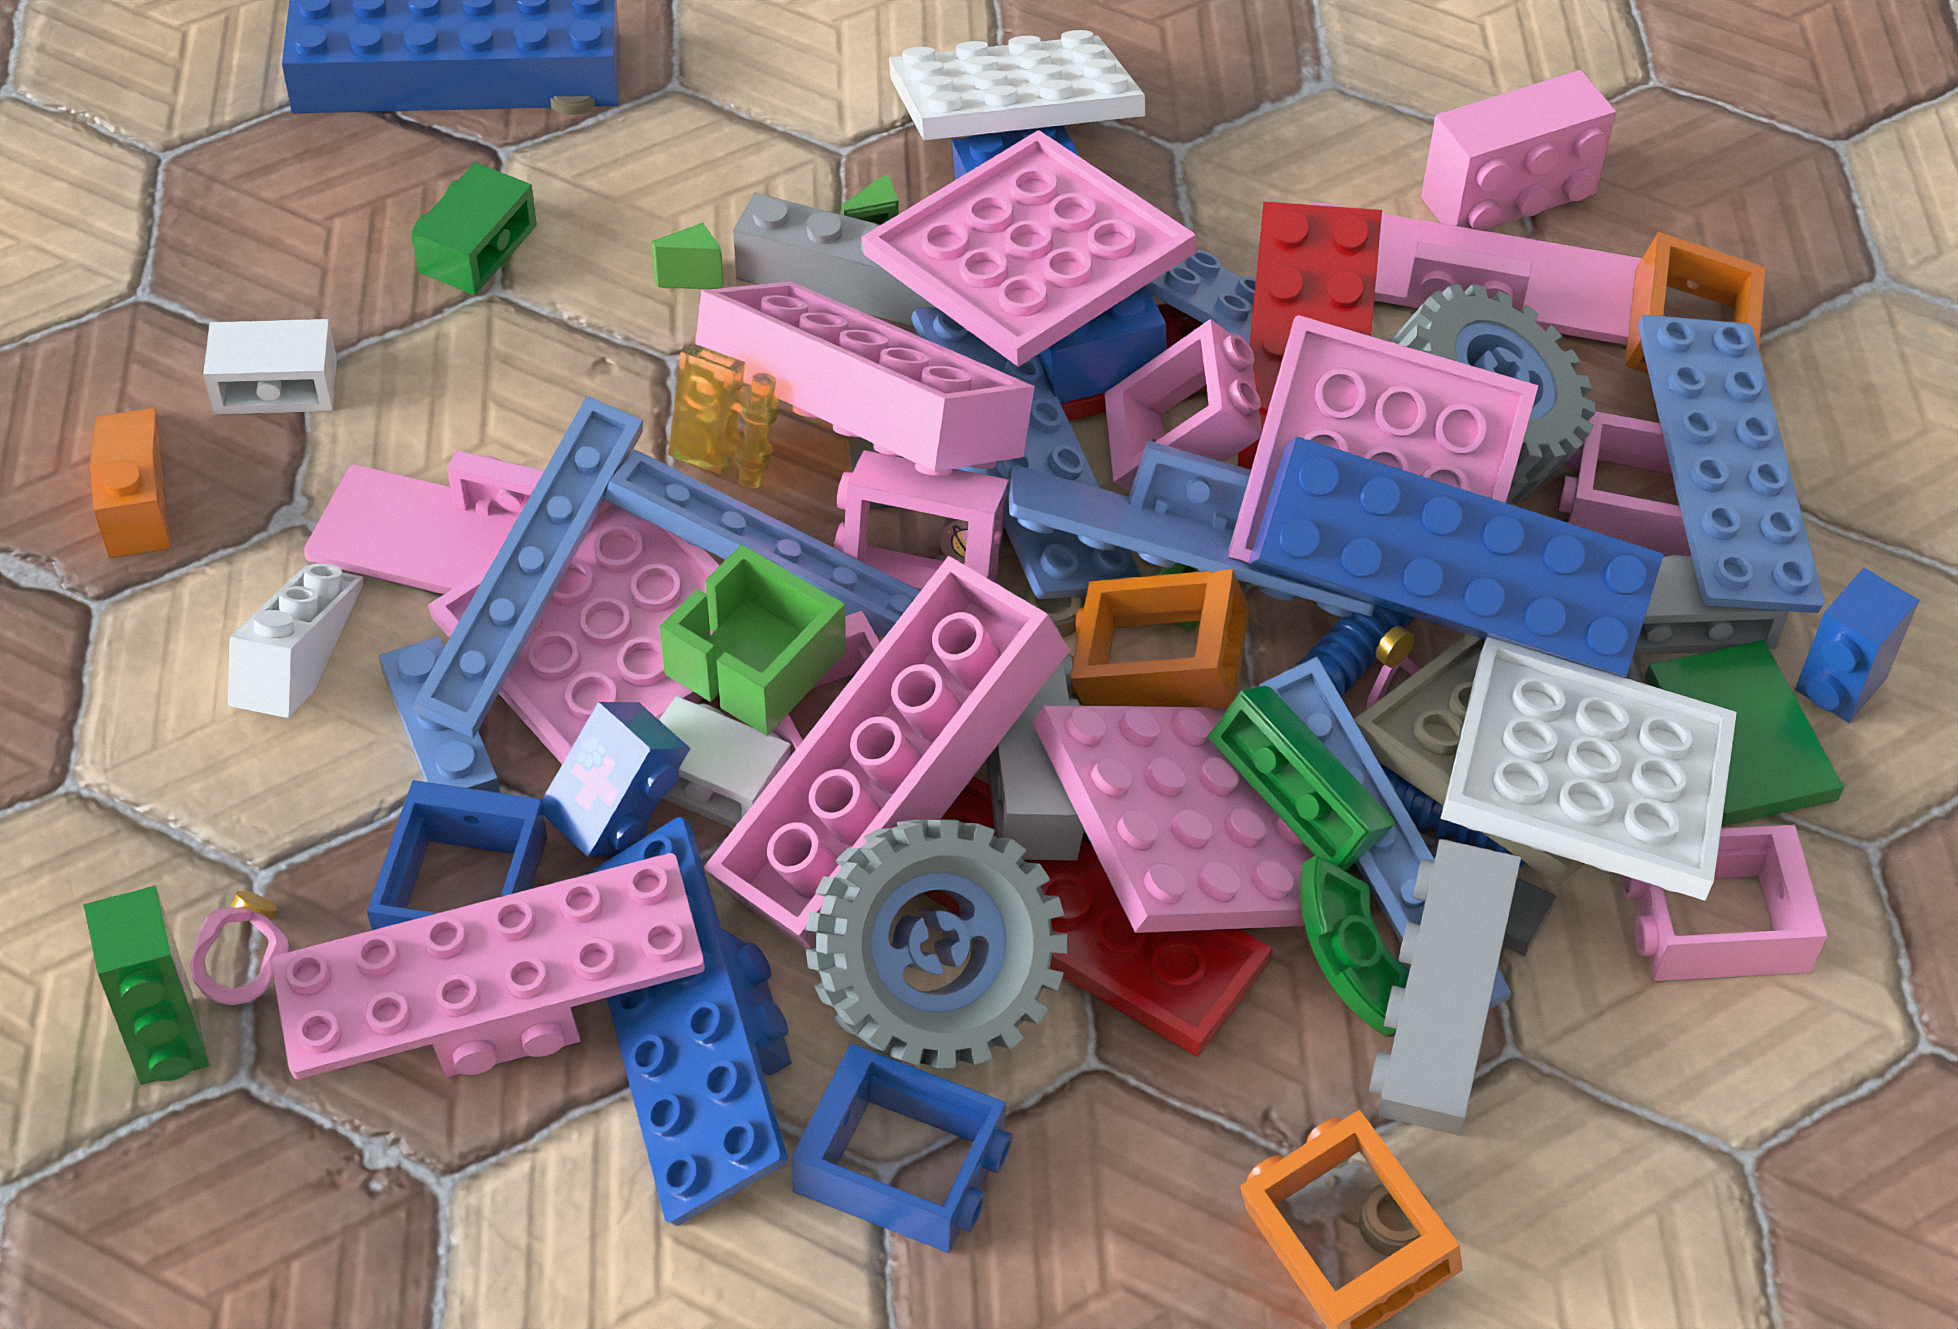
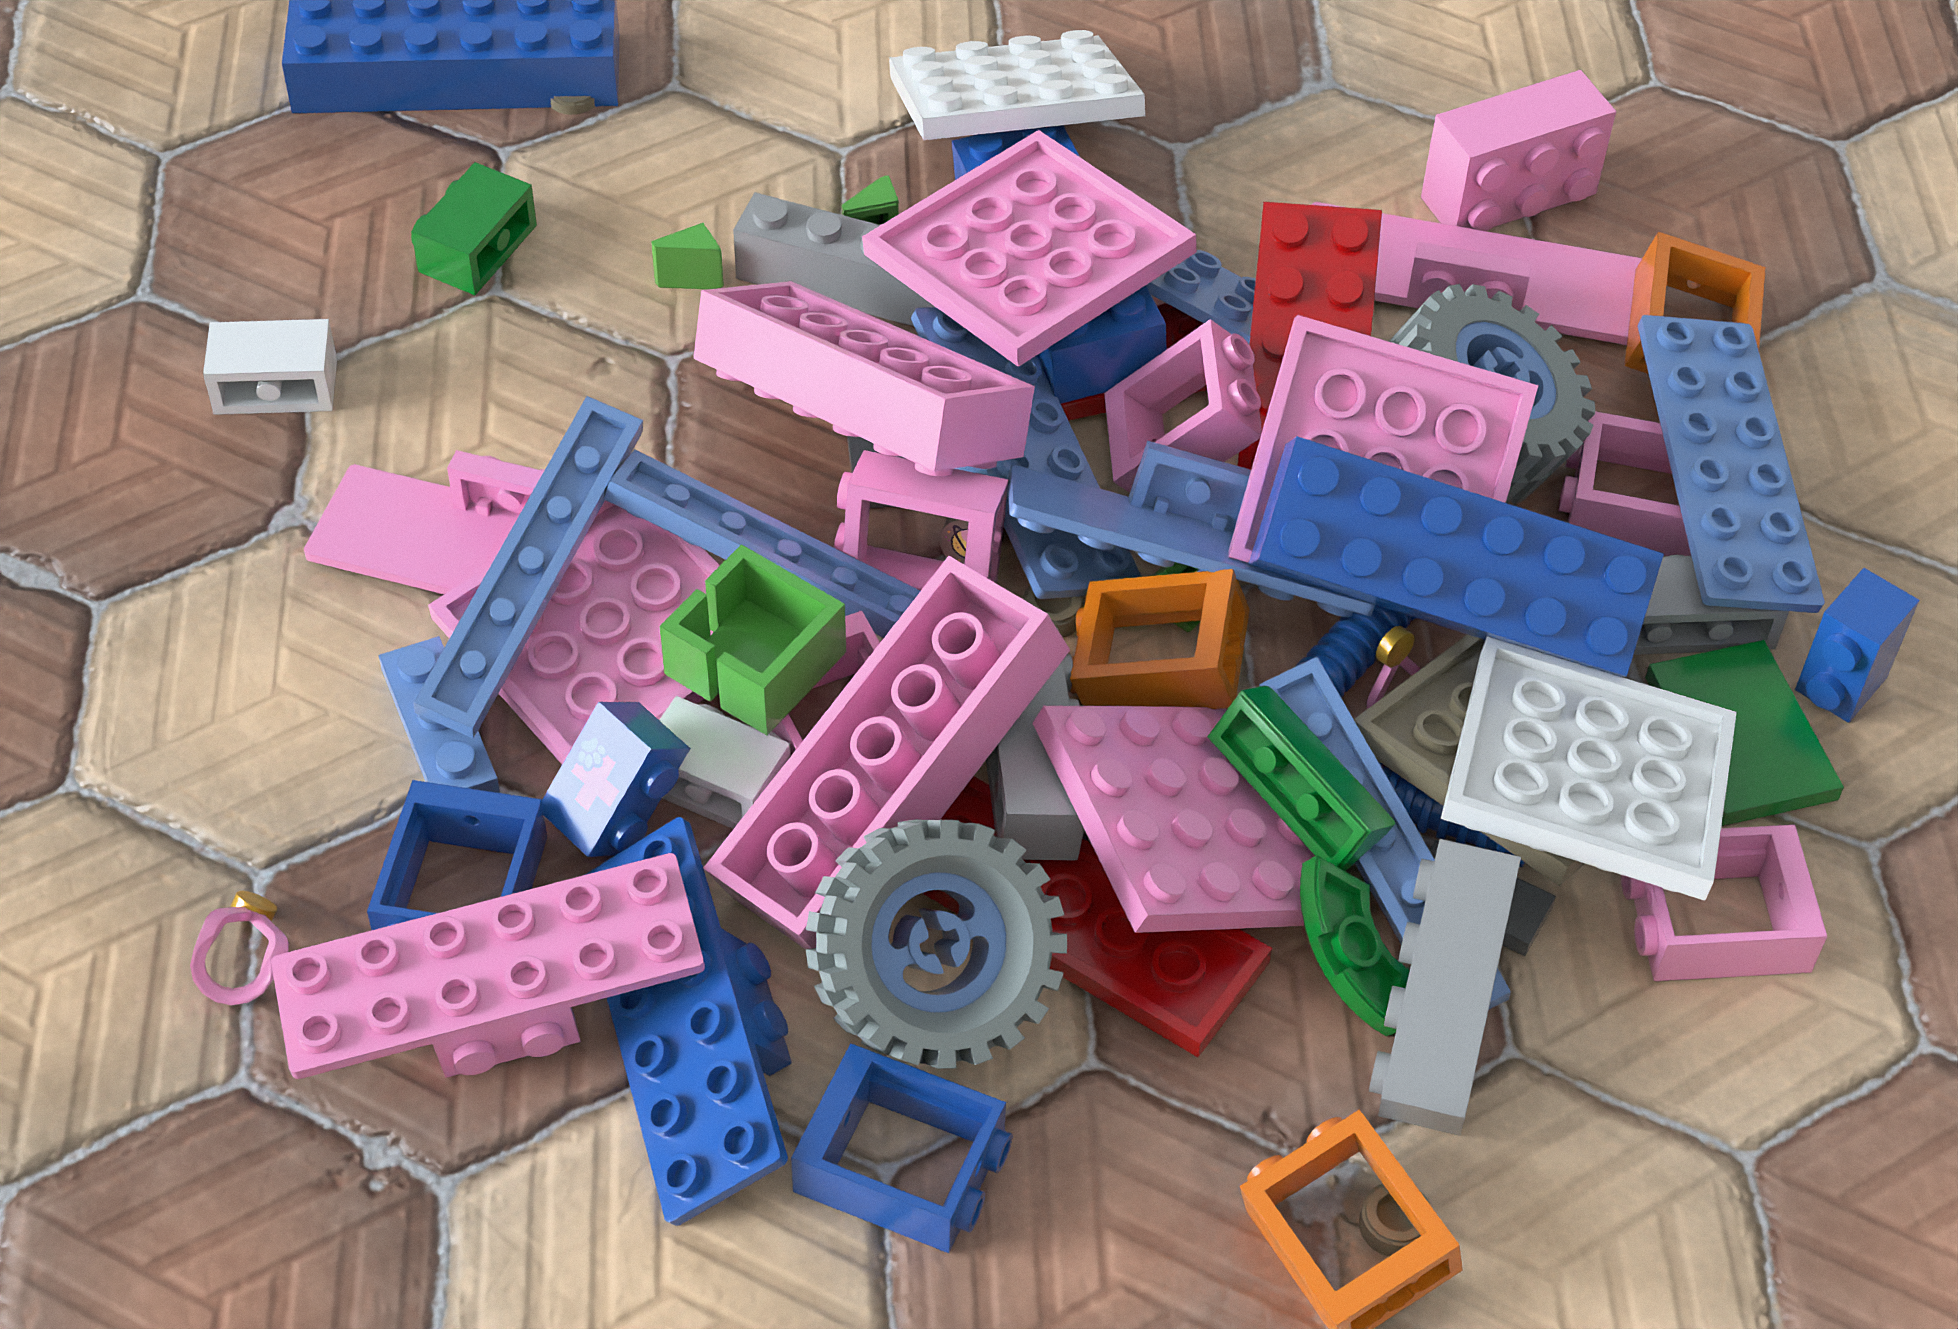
green brick [83,885,210,1085] -> none
orange slope [90,408,171,558] -> none
white slope [228,563,364,718] -> none
clear yellow plate [668,342,779,489] -> none

